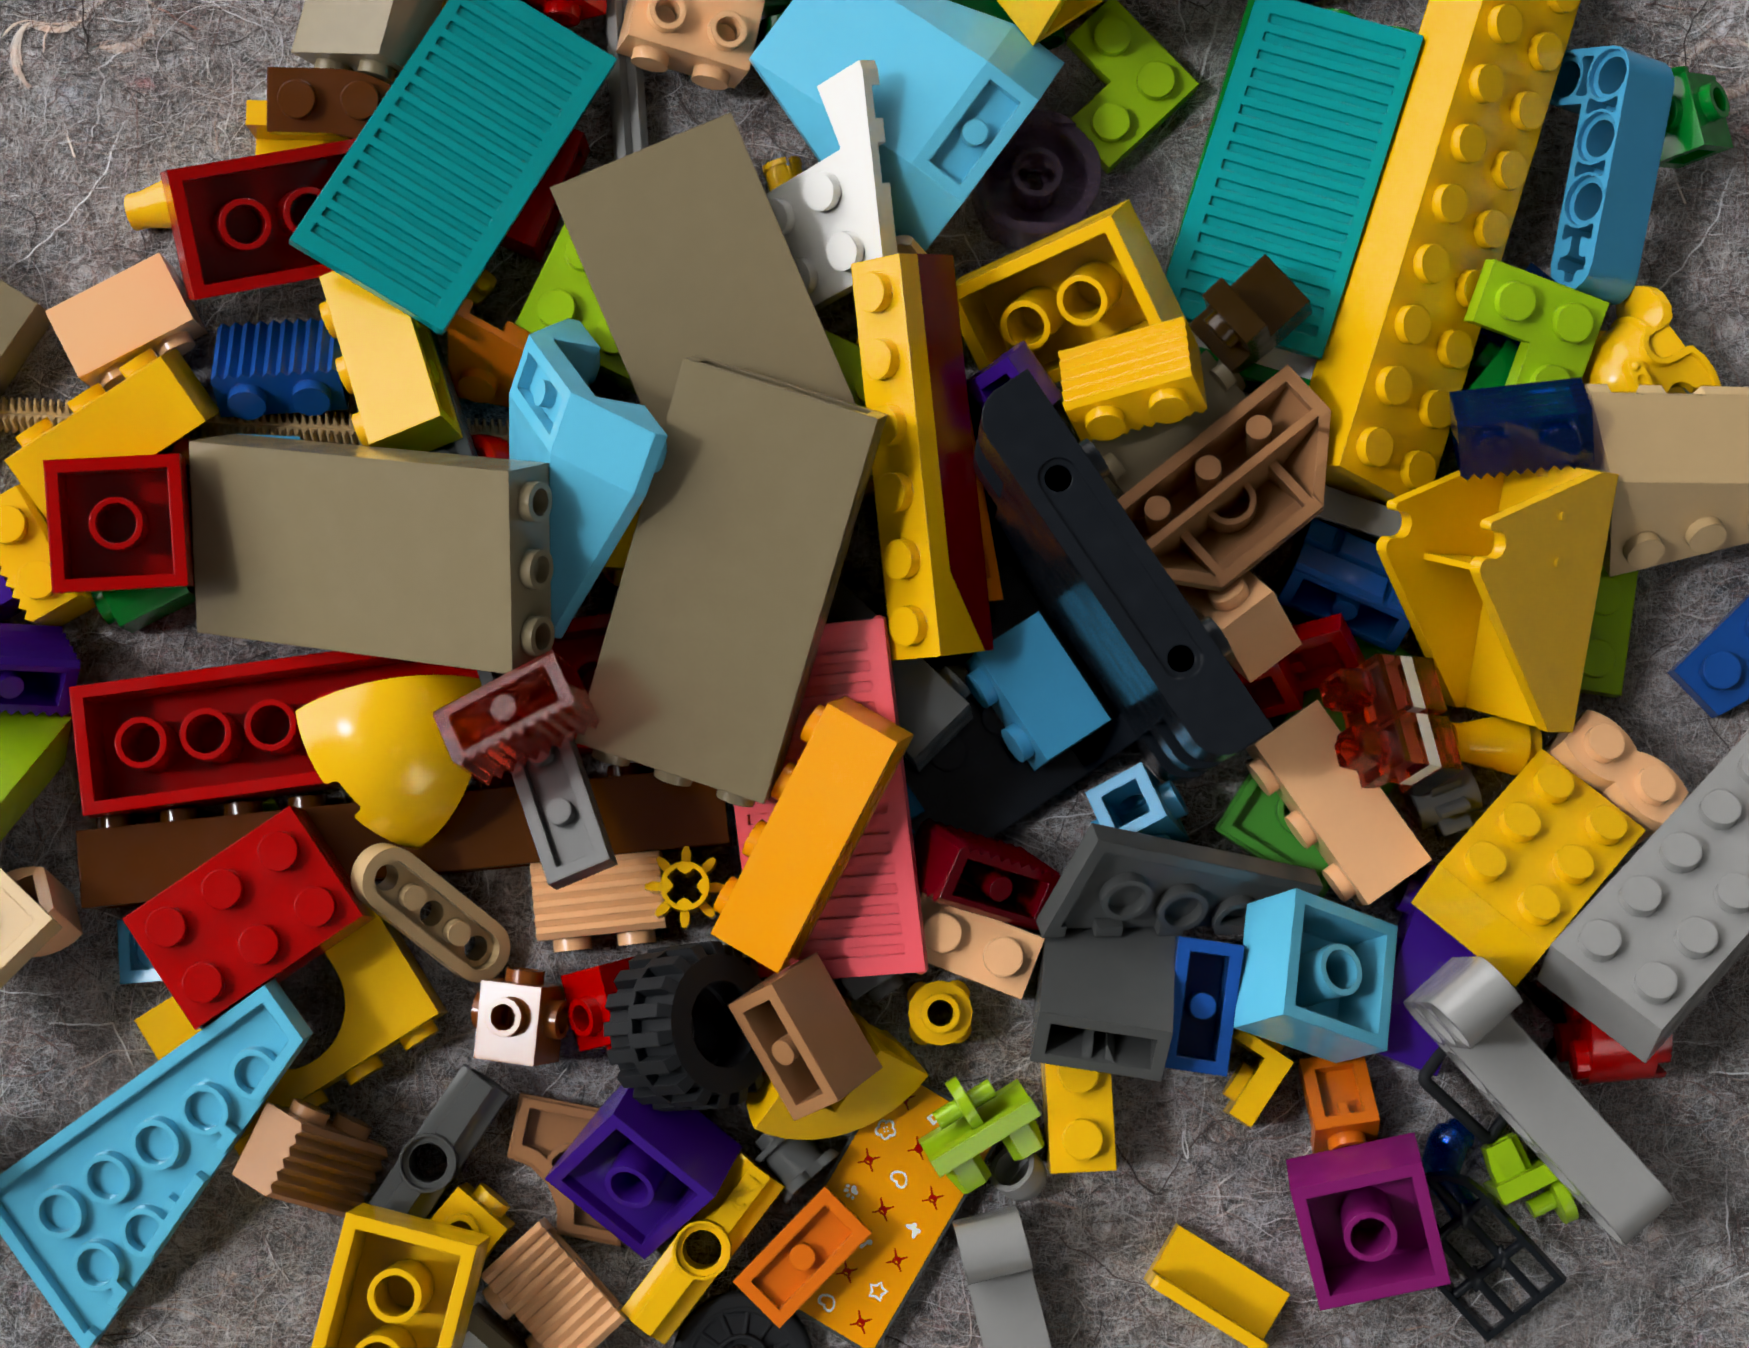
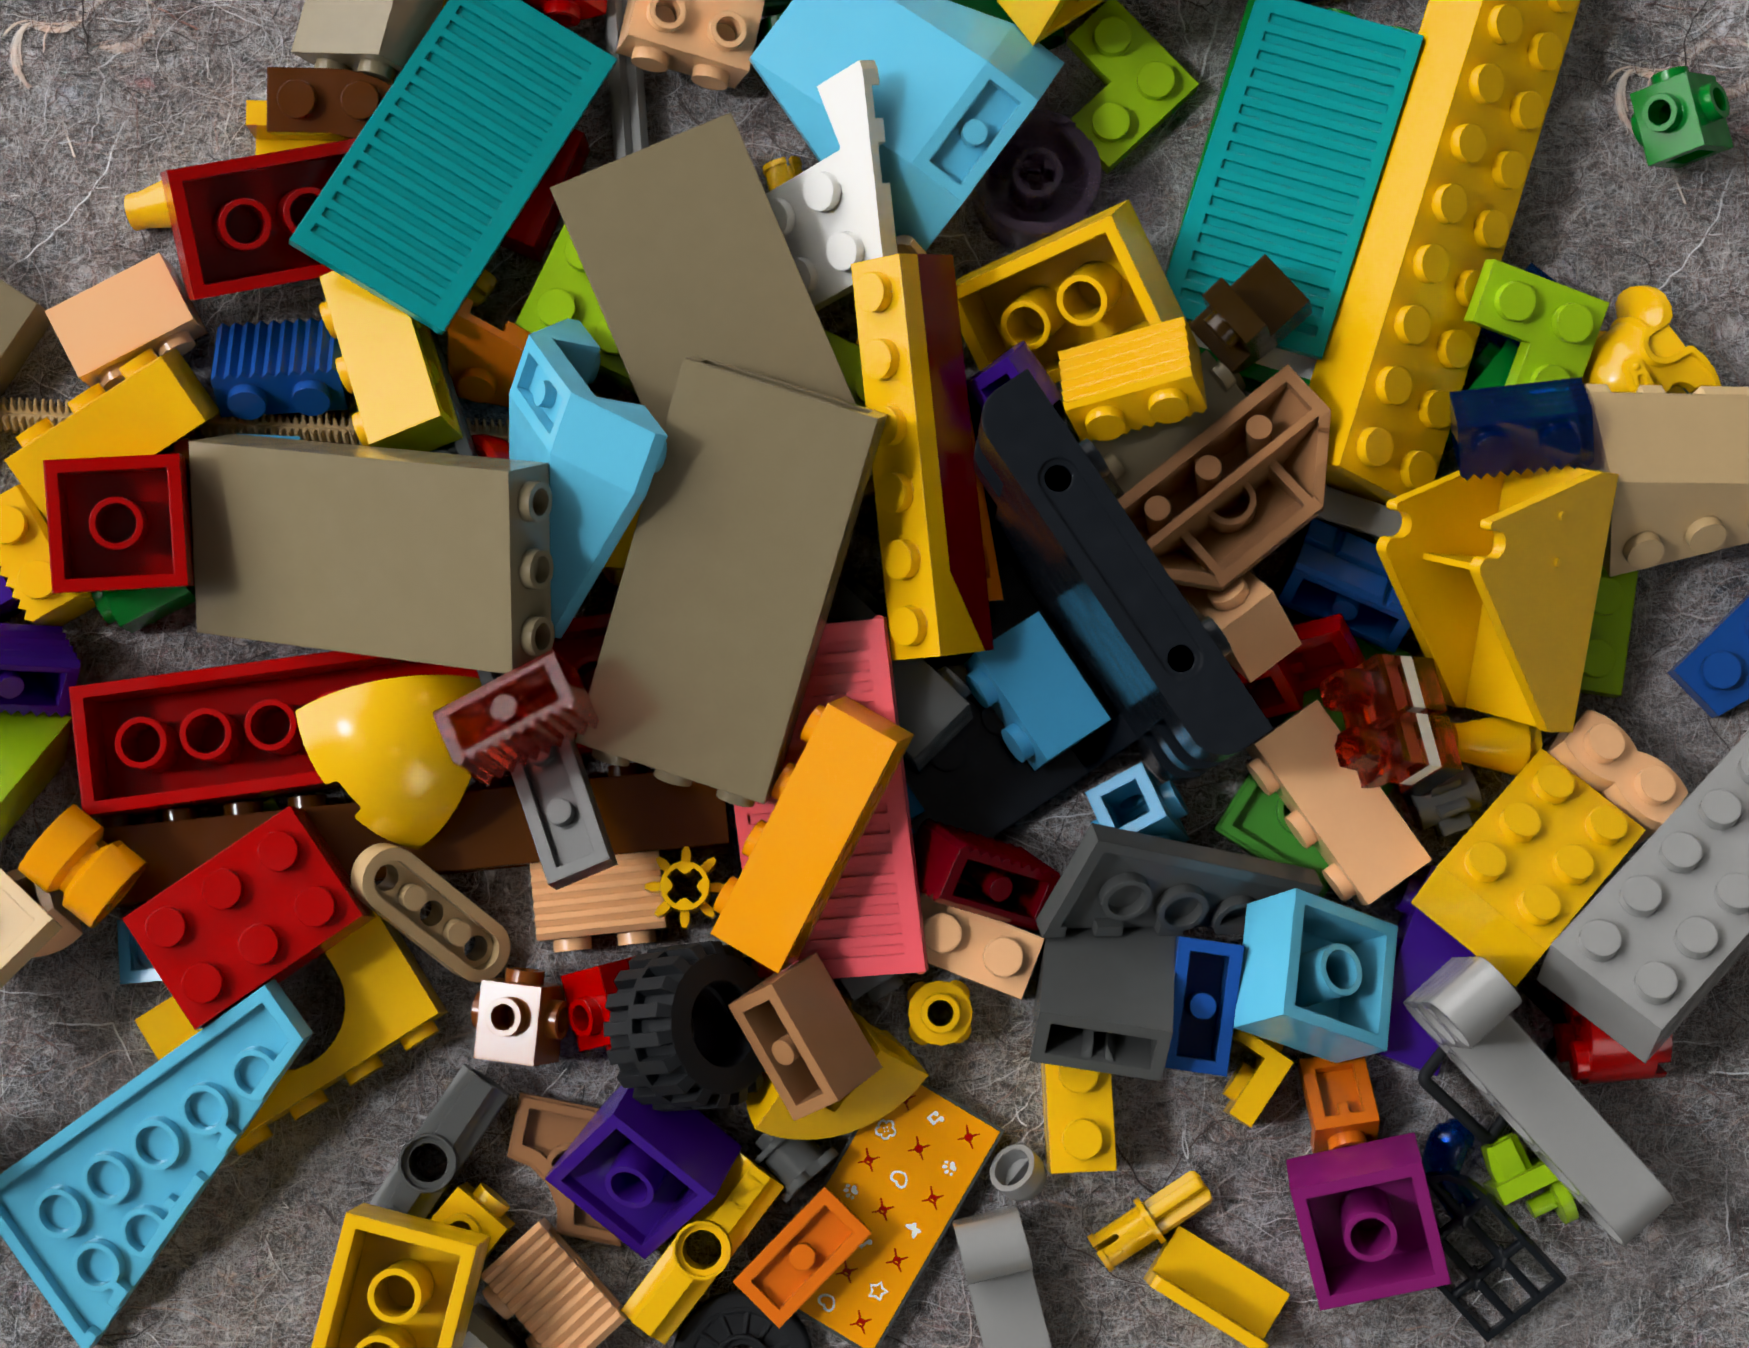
medium nougat brick [231,1098,388,1218] -> none
lime hips [918,1076,1044,1194] -> none
dark azure beam [1549,45,1674,306] -> none
none -> light orange wheel [18,804,148,928]
none -> yellow axle [1087,1171,1213,1272]

